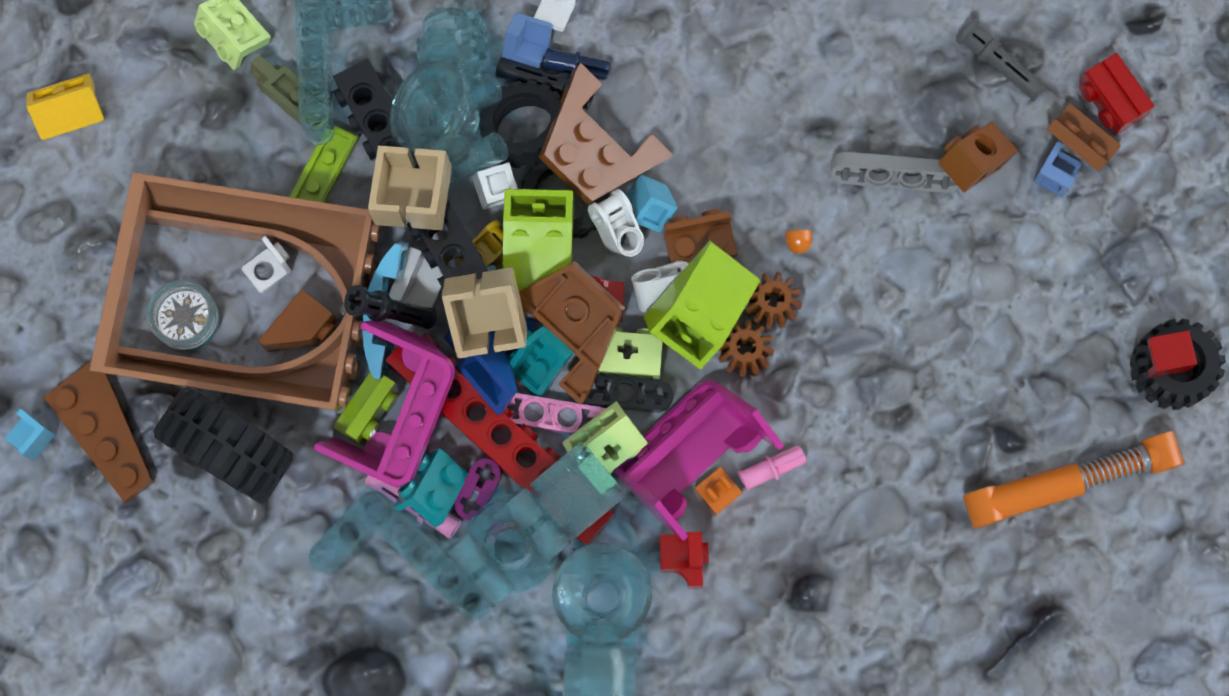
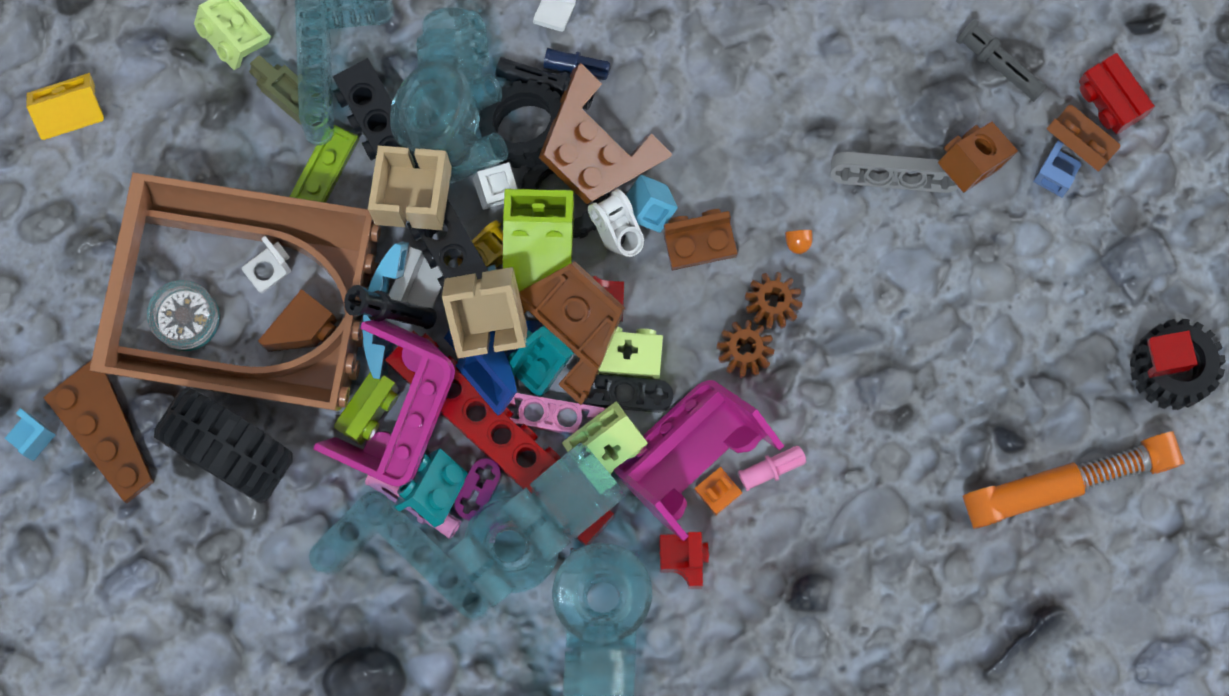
medium blue panel [502,12,553,68] -> none
white piece [631,261,688,312] -> none
lime slope [643,241,761,370] -> none

